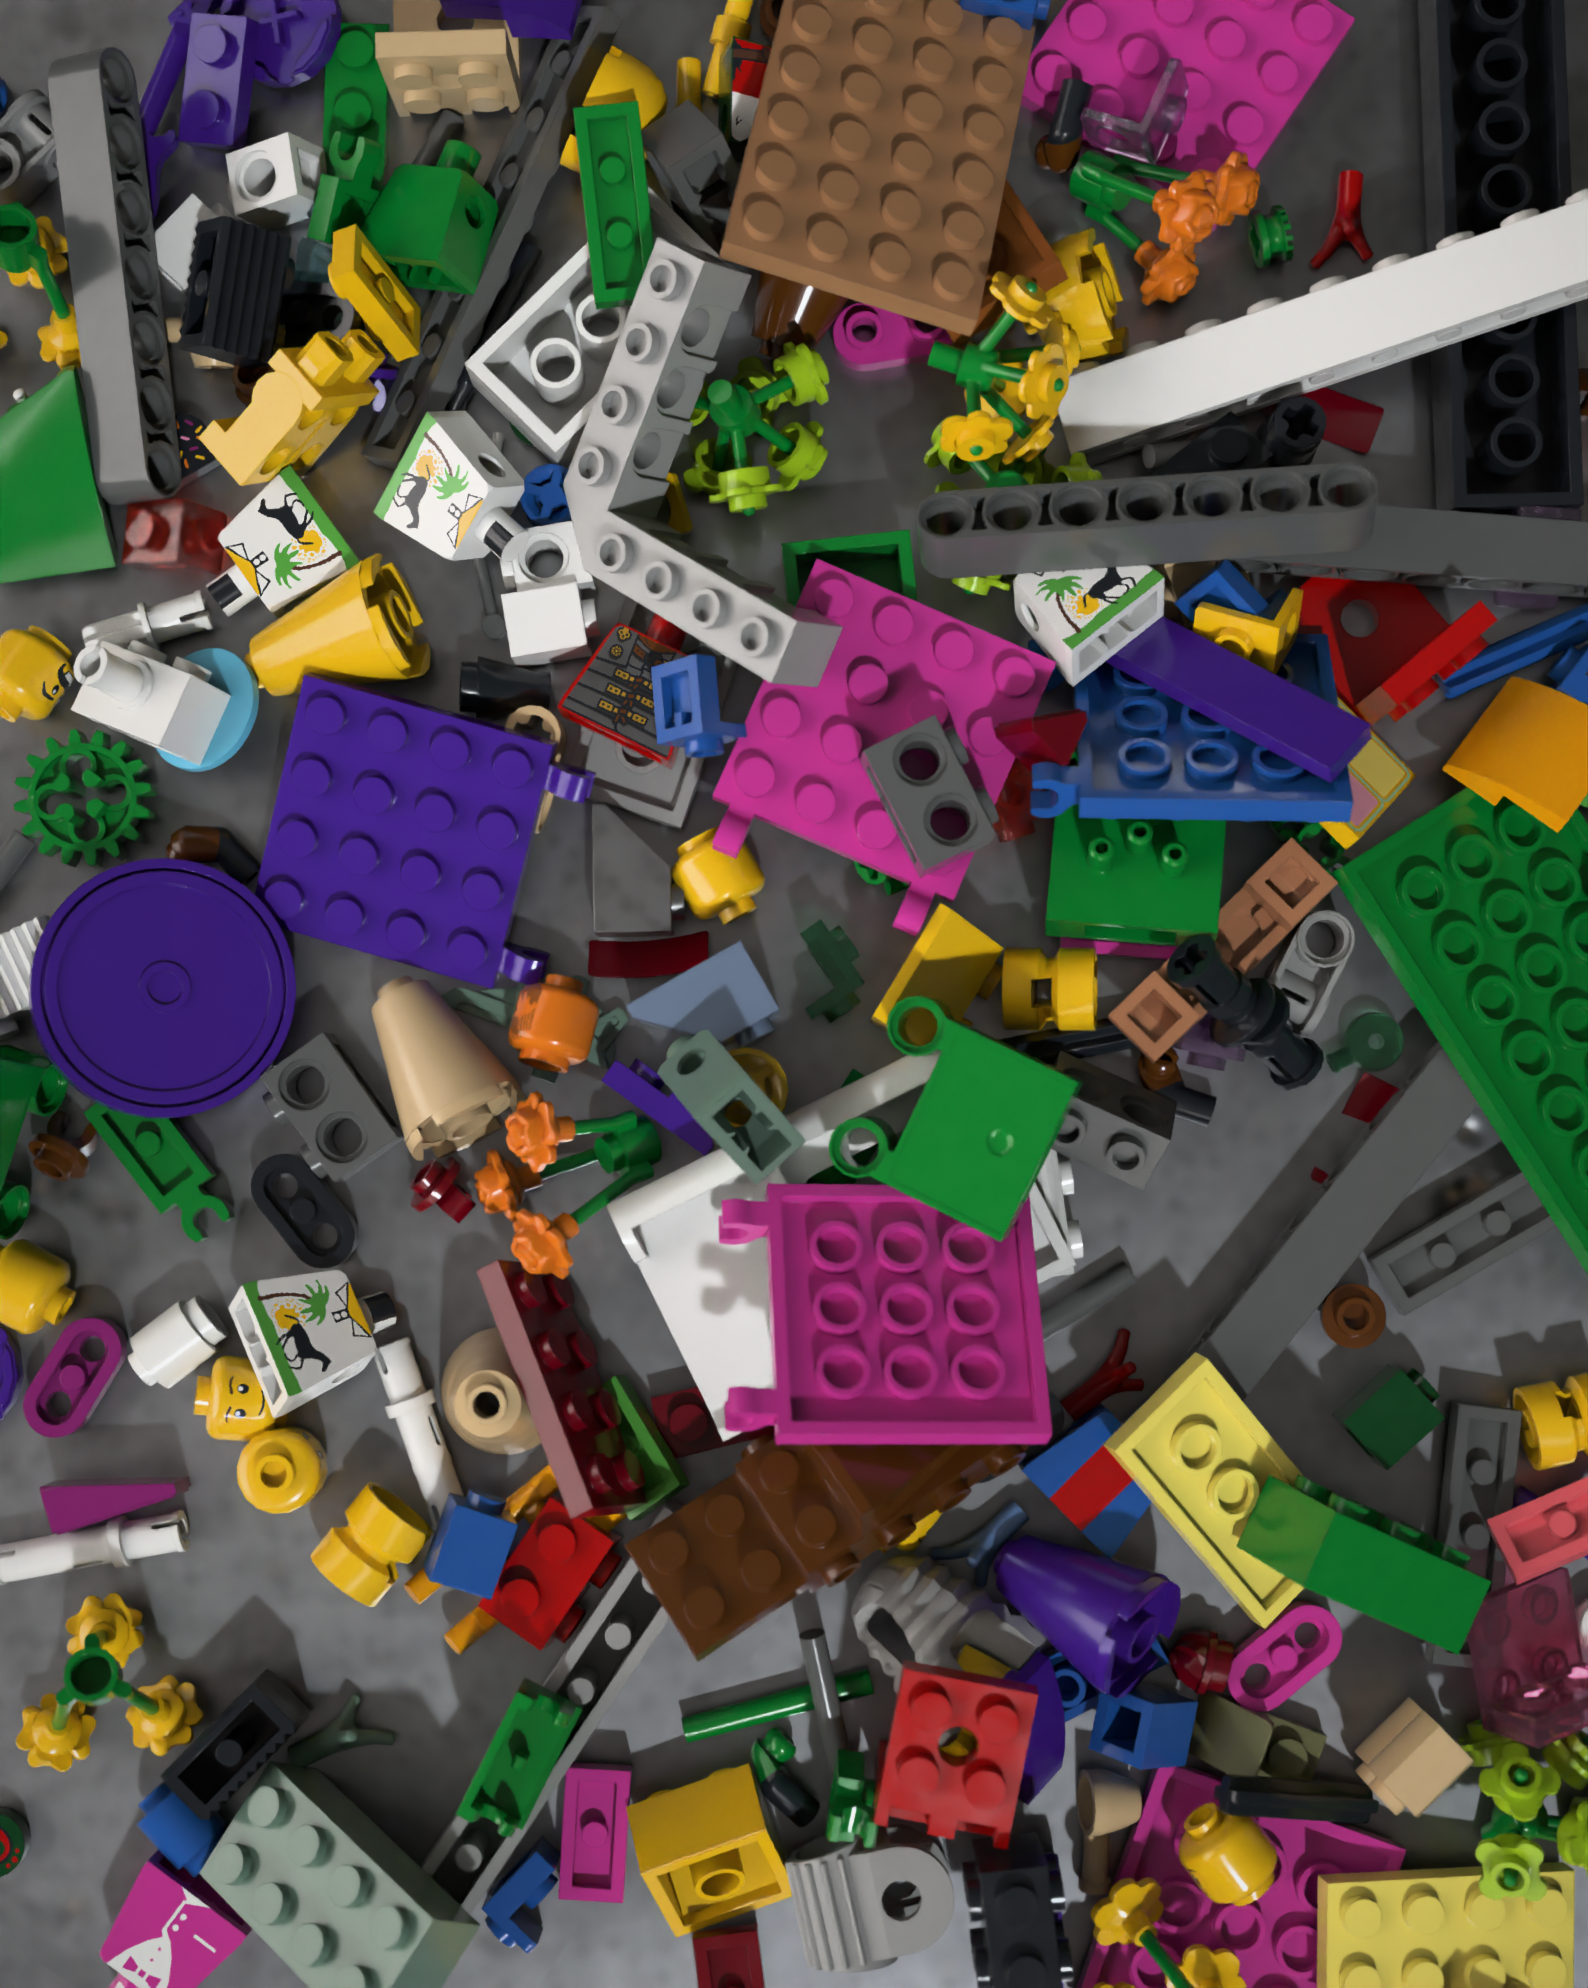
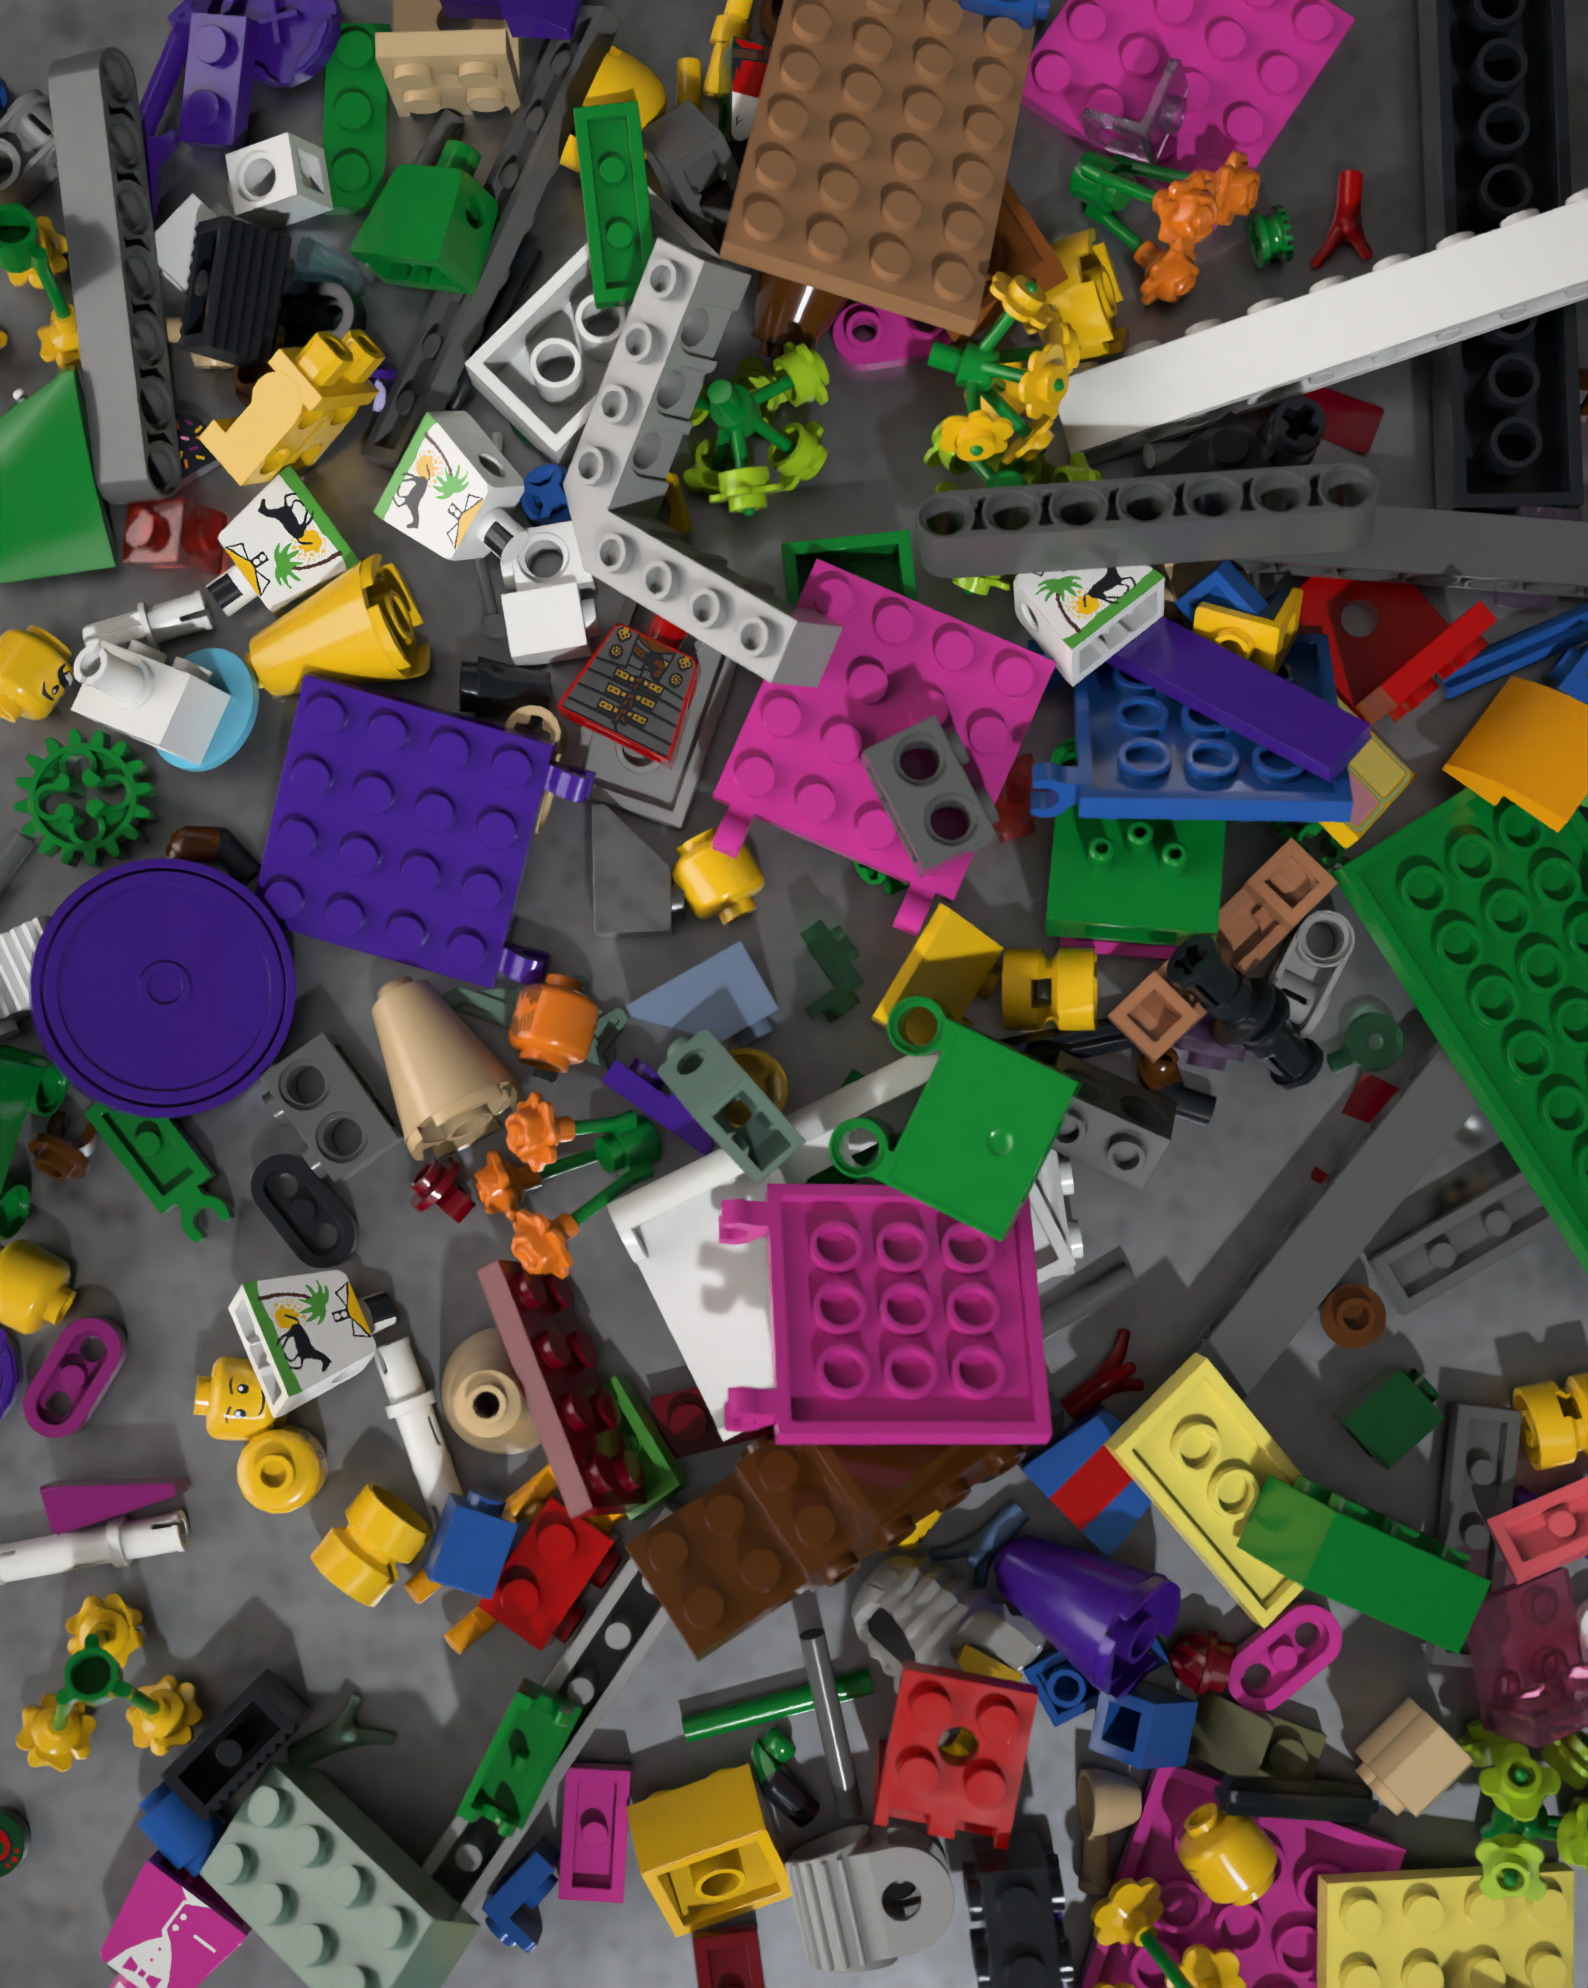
white brick [128,1295,228,1389] -> none
green plate [307,131,382,245] -> none
yellow plate [328,224,421,362] -> none
dark red sticker [588,931,708,978] -> none
blue bracket [651,654,747,758] -> none
green plate [826,1749,879,1848] -> none
dark red slope [994,708,1087,771] -> none
dark purple slope [1003,1651,1066,1805] -> none
black arm [1035,78,1093,174] -> none

